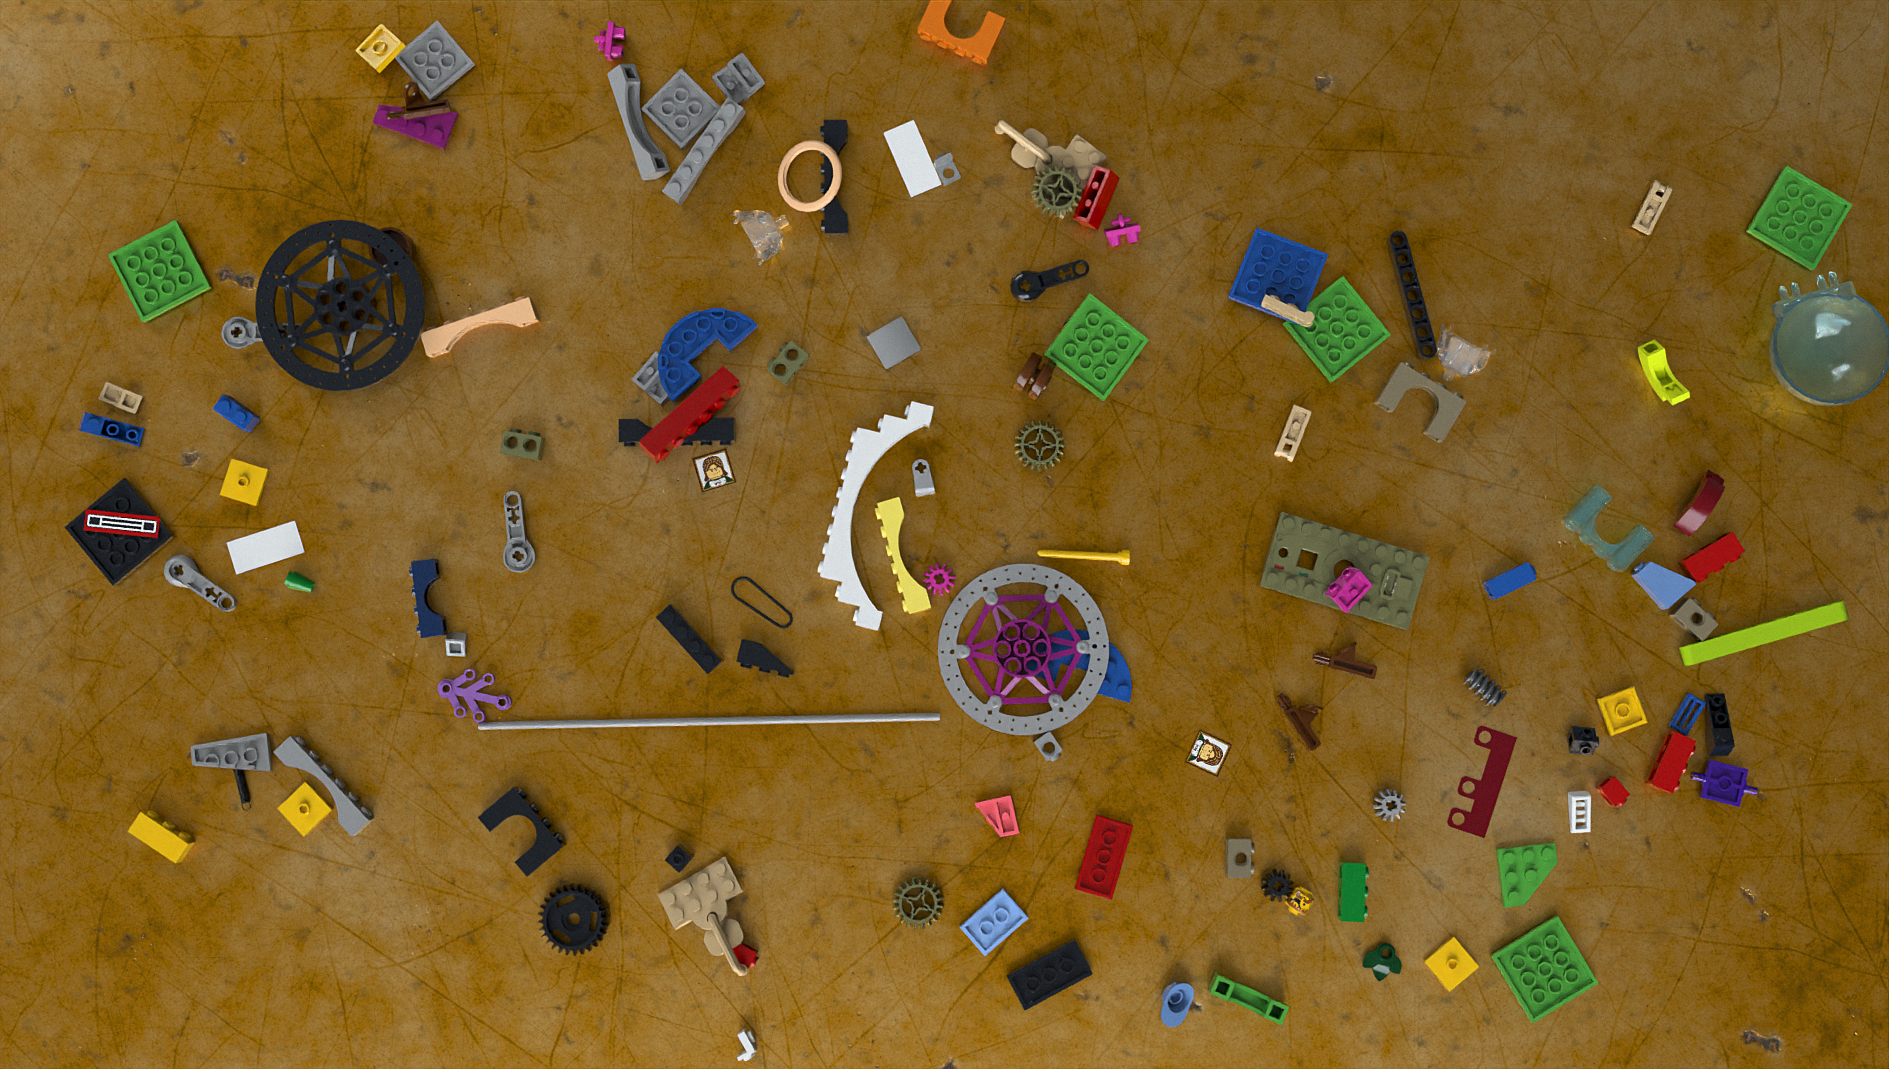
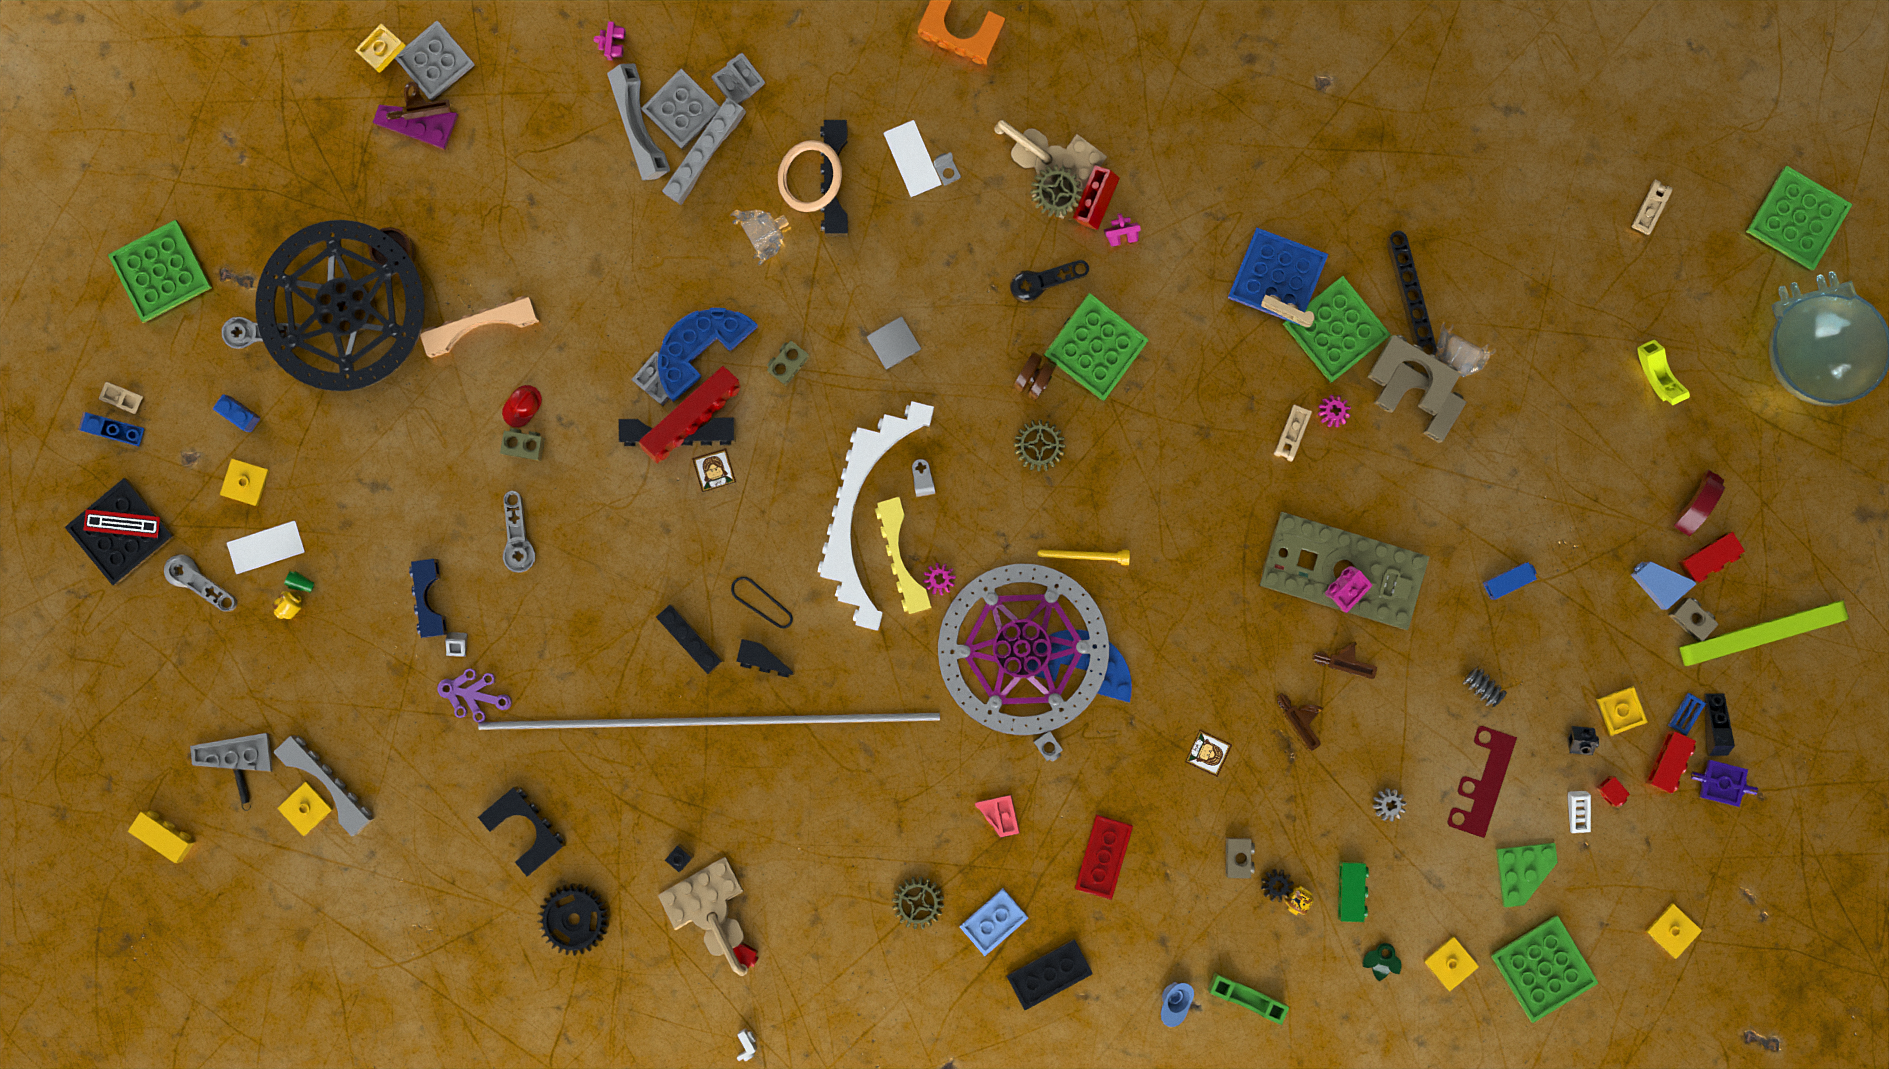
clear light blue arch [1563,485,1655,572] -> none
none -> yellow head [272,591,302,619]
none -> red piece [502,385,542,428]
none -> dark pink gear [1318,395,1351,428]
none -> dark tan arch [1367,335,1461,416]
none -> yellow plate [1646,903,1702,959]

